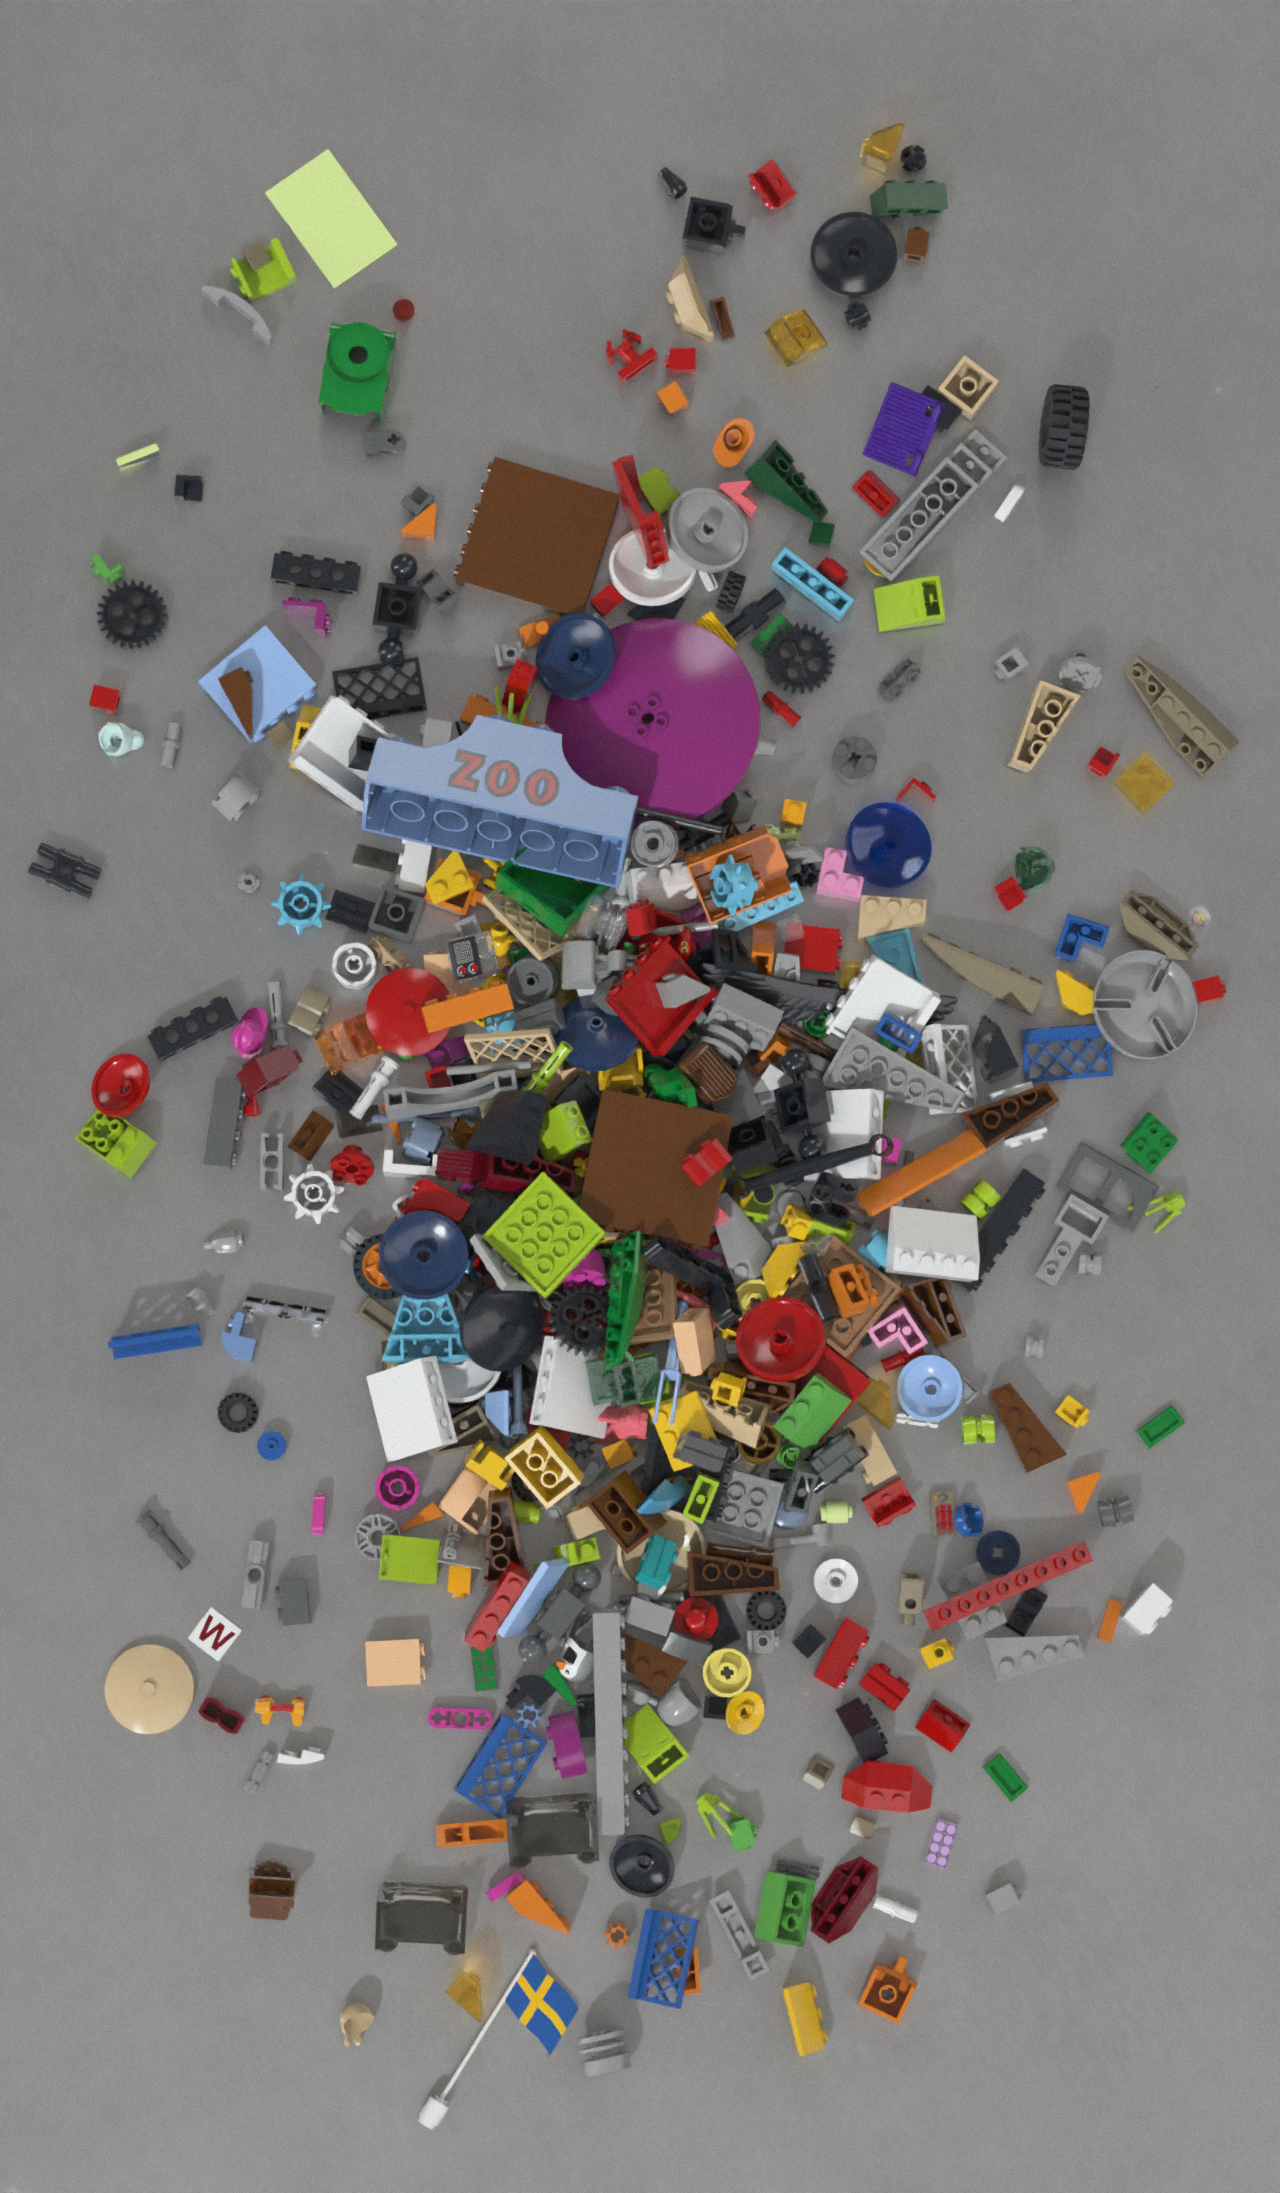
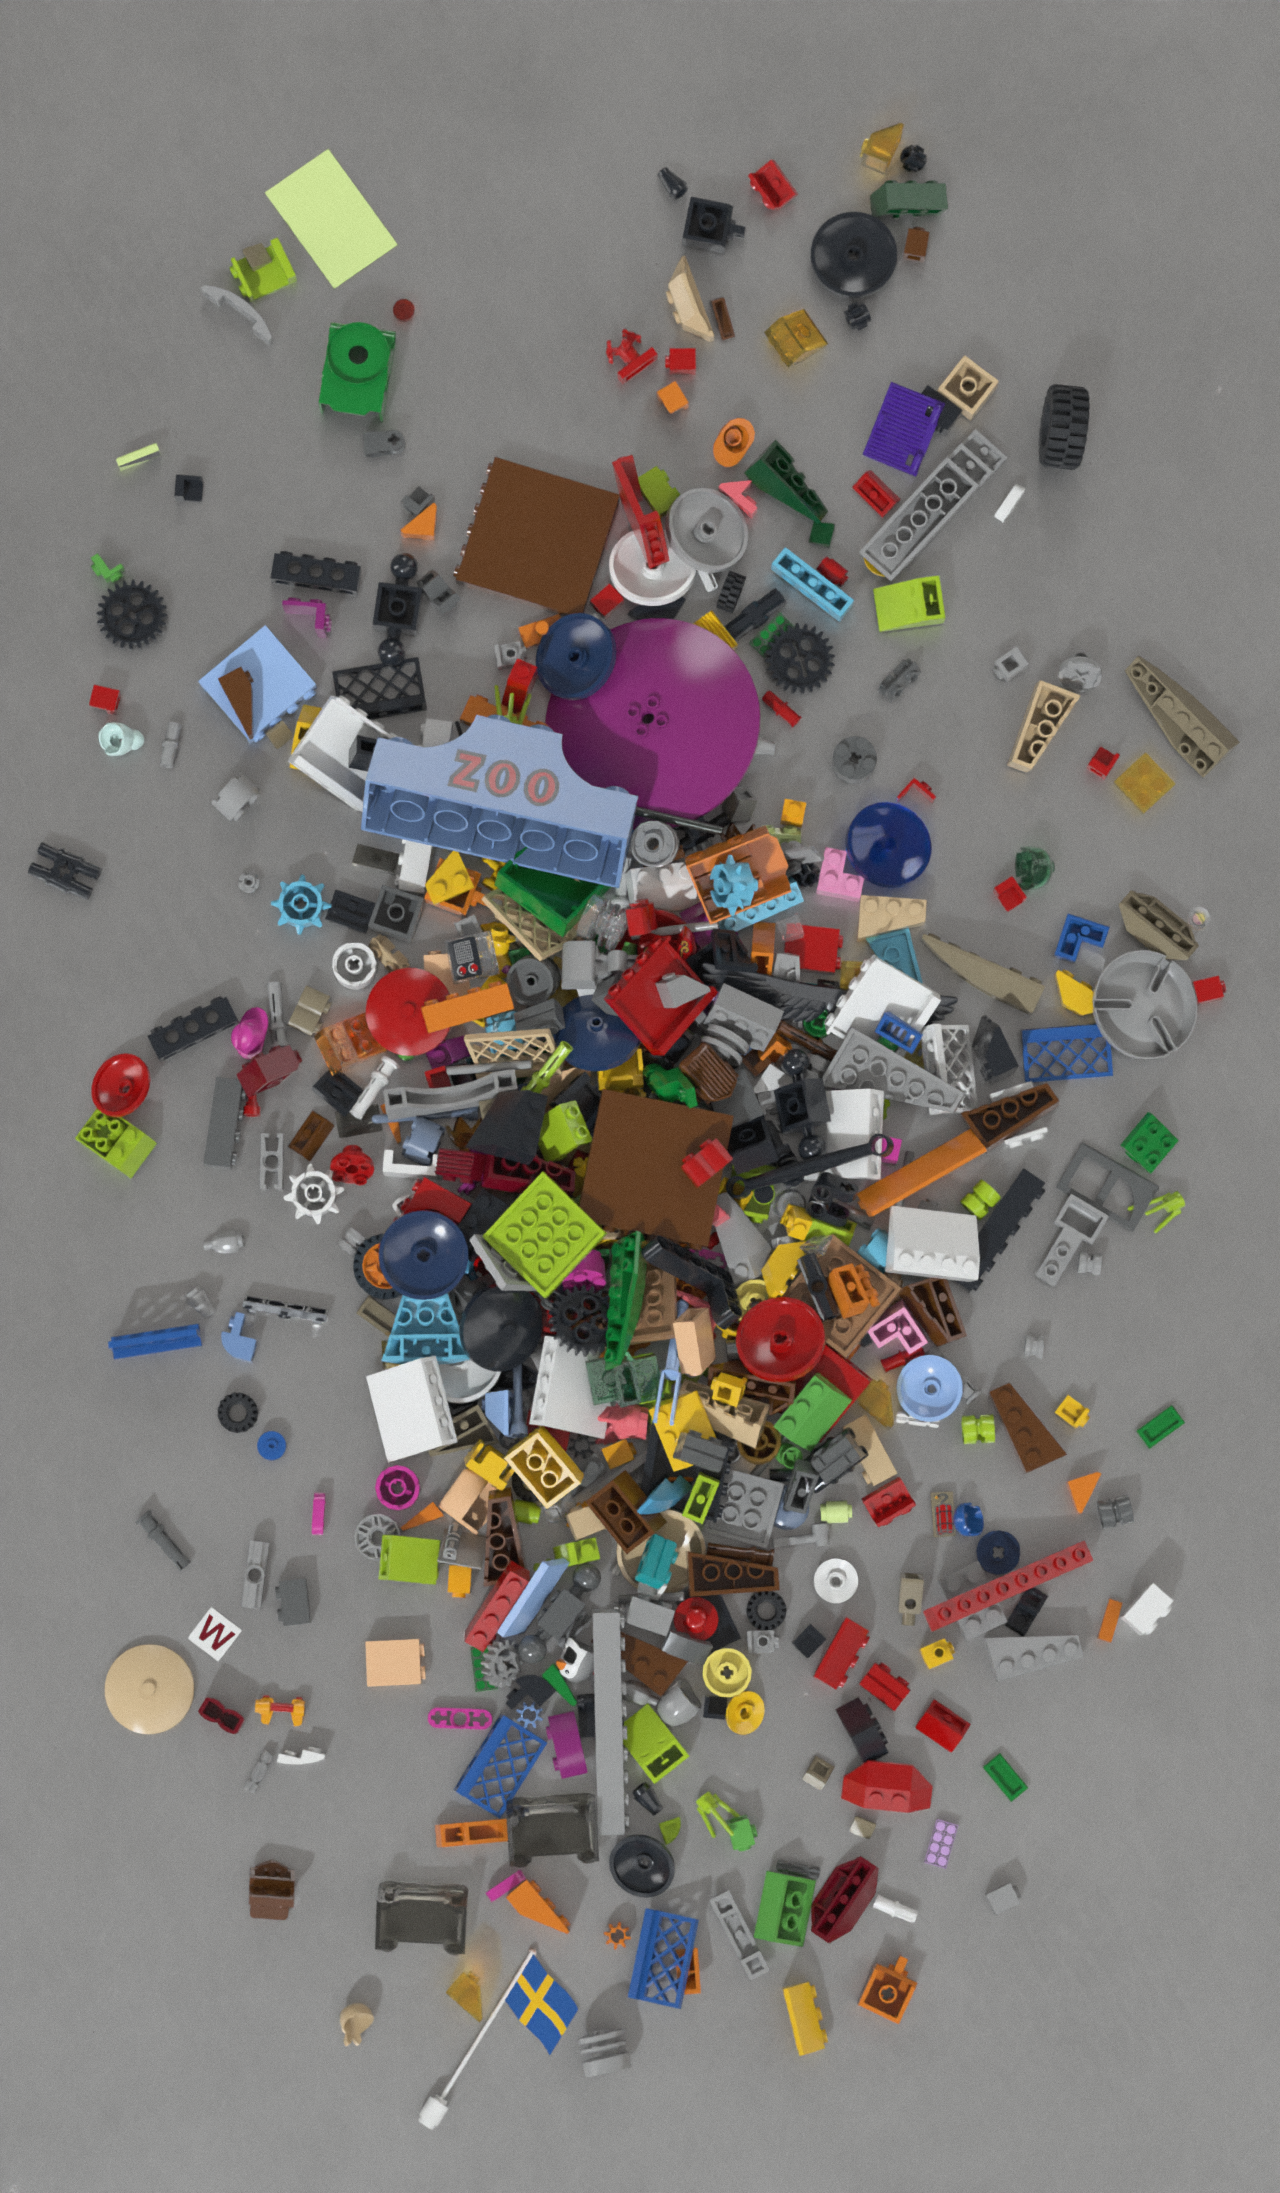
none -> light grey gear [481,1638,523,1688]

